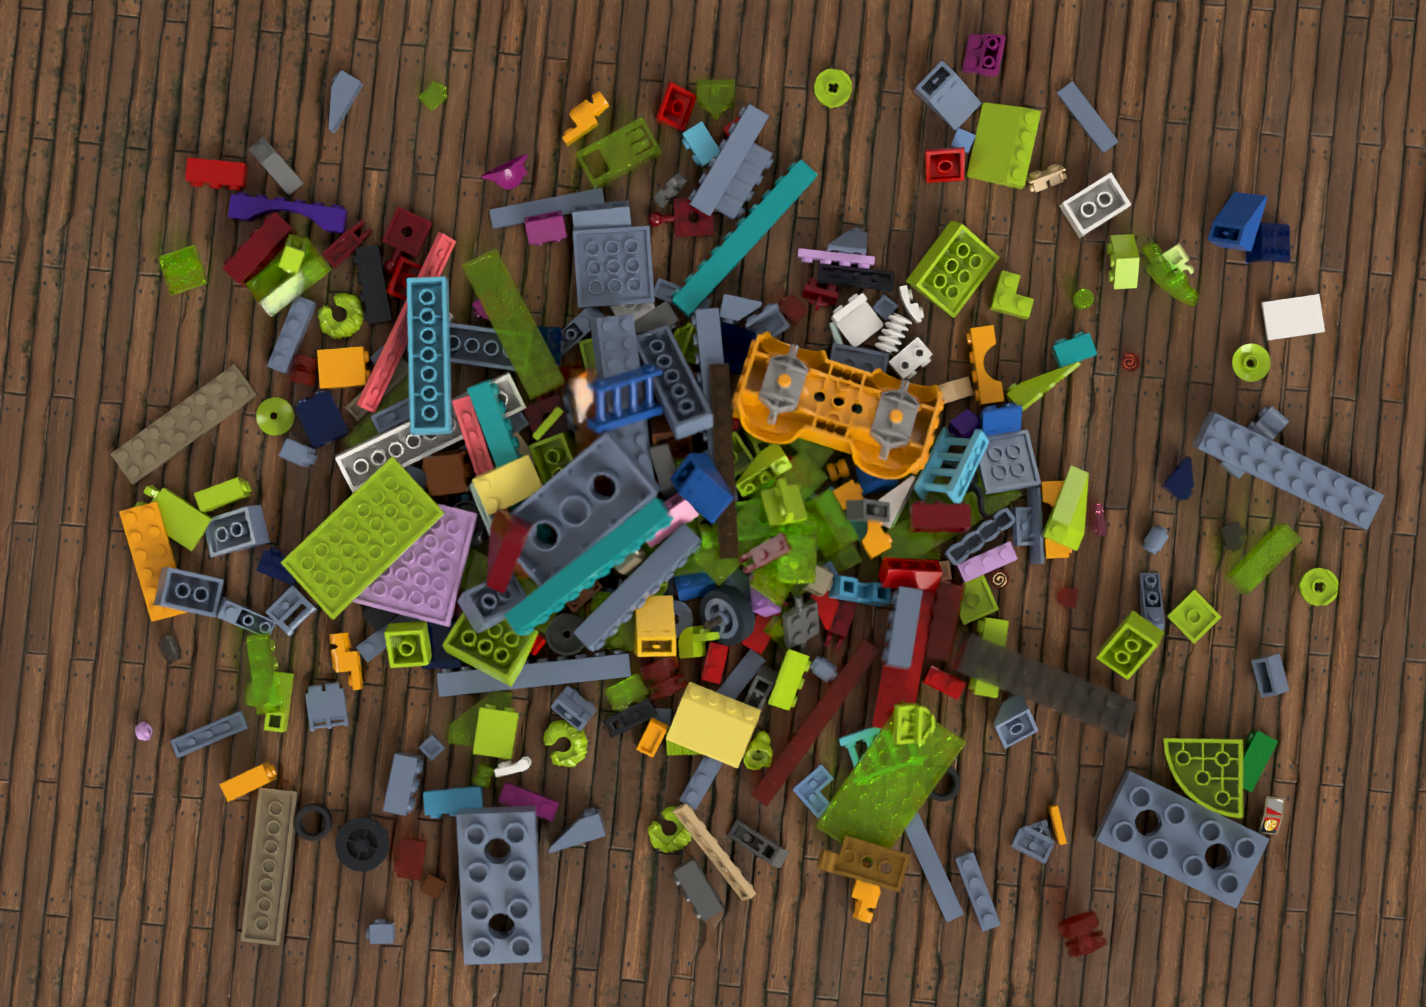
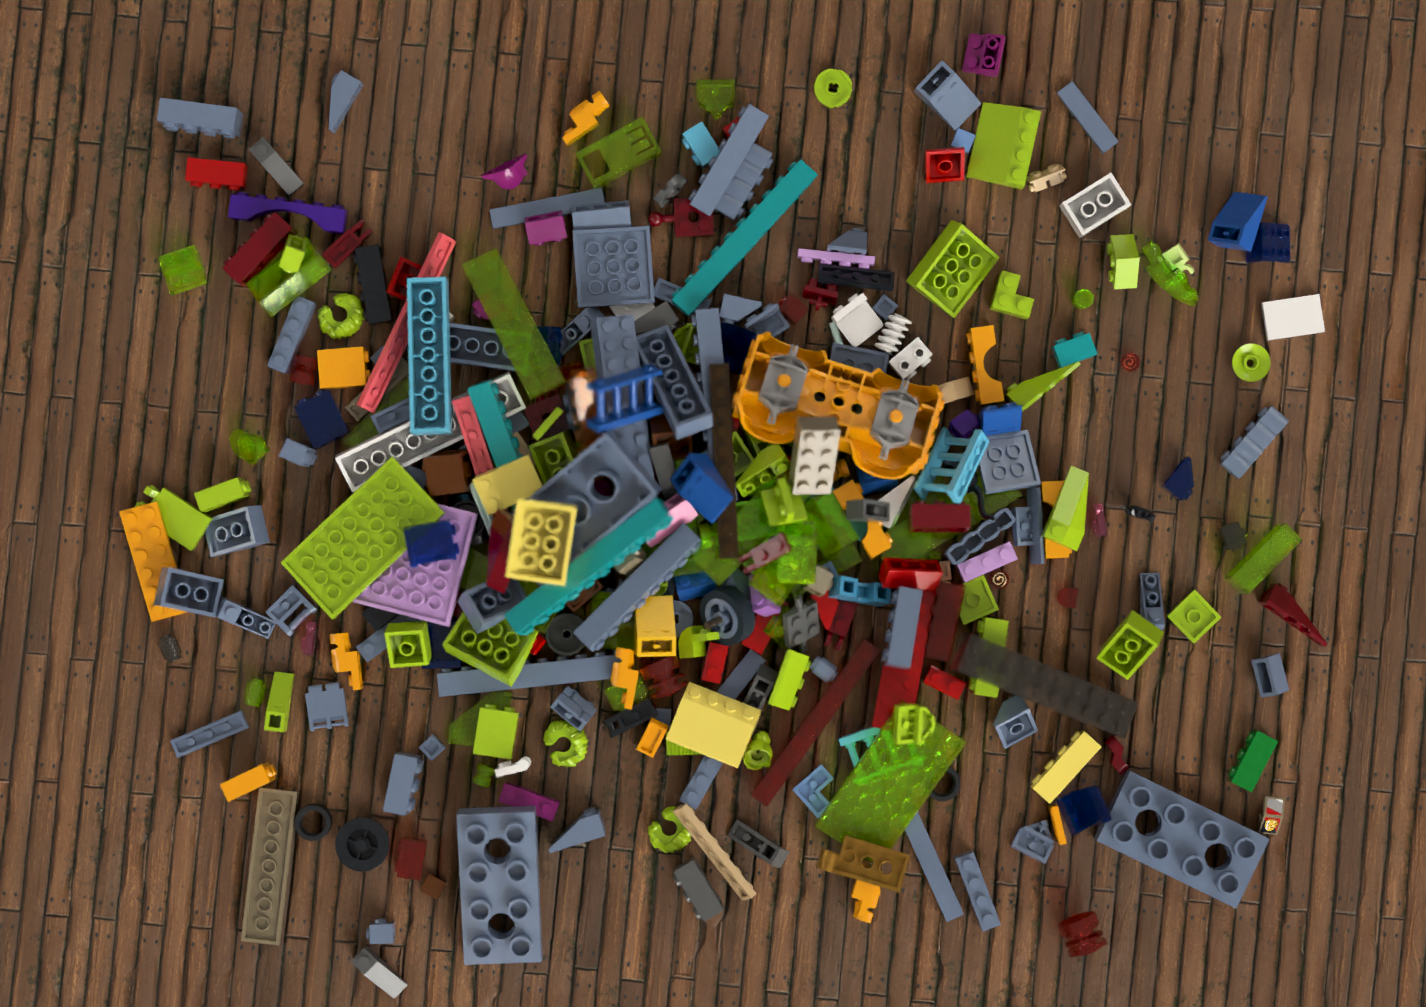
dark tan plate [110,364,258,485] -> none
lavender plate [135,721,152,741] -> none
clear neon green brick [246,633,283,715] -> none
lime dish [256,397,295,436] -> none
clear blue brick [256,547,297,585] -> none
dark red plate [382,207,433,274] -> none
clear neon green bracket [418,80,448,112] -> none
dark azure brick [423,785,484,818] -> none
red slope [656,82,697,132] -> none
white slope [898,285,924,324] -> none
sand blue brick [1142,525,1169,555] -> none
lime brick [1164,738,1243,818] -> none
sand blue brick [1192,412,1384,530] -> none
lime plate [1298,568,1339,606] -> none
none -> sand blue brick [157,98,244,139]
none -> clear neon green piece [230,429,270,465]
none -> clear pink plate [301,622,317,656]
none -> slope [350,945,408,999]
none -> clear blue panel [403,519,460,568]
none -> light yellow slope [506,499,577,586]
none -> light orange plate [610,647,639,709]
none -> brick [788,417,840,495]
none -> light yellow brick [1031,730,1101,804]
none -> clear blue bracket [1056,785,1112,835]
none -> dark red piece [1104,735,1129,775]
none -> black gear [1125,505,1156,521]
none -> dark red wedge [1258,583,1327,647]

